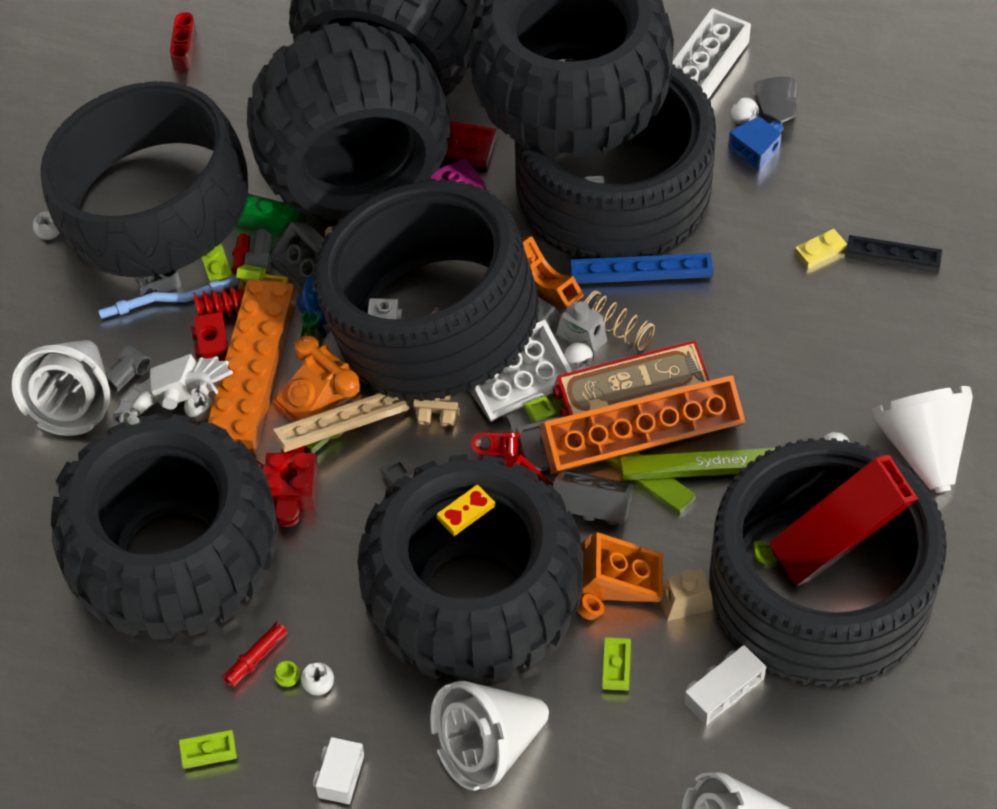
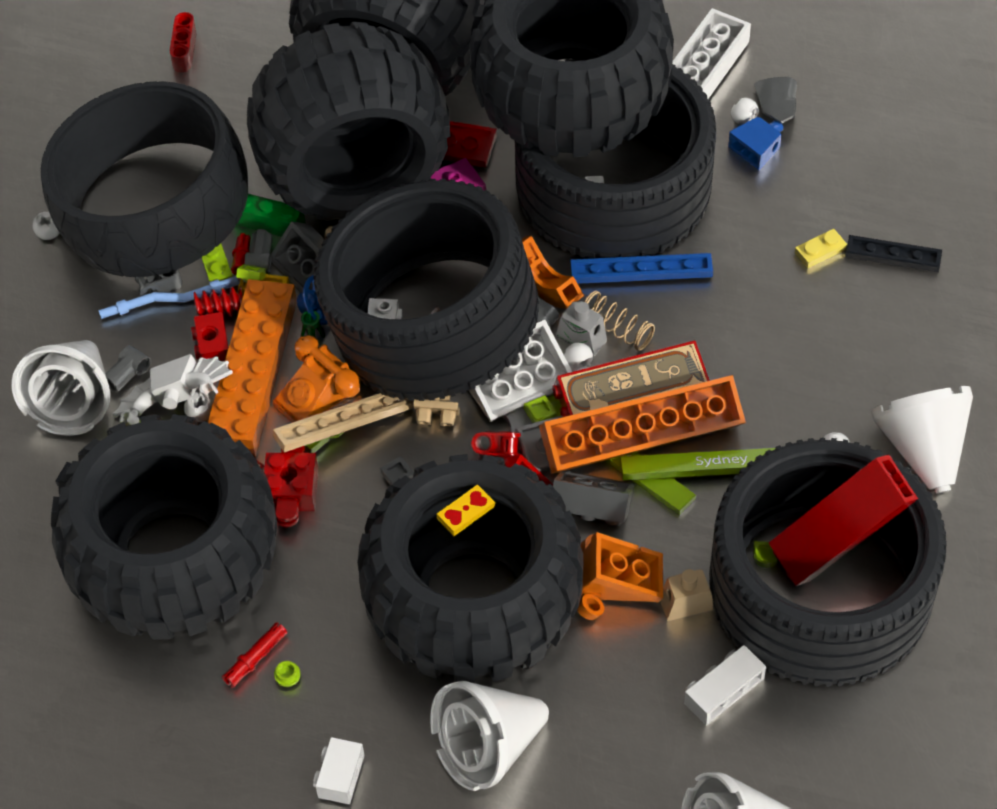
lime plate [179,730,237,769] -> none
white piece [301,662,334,696] -> none
lime plate [602,637,631,691] -> none

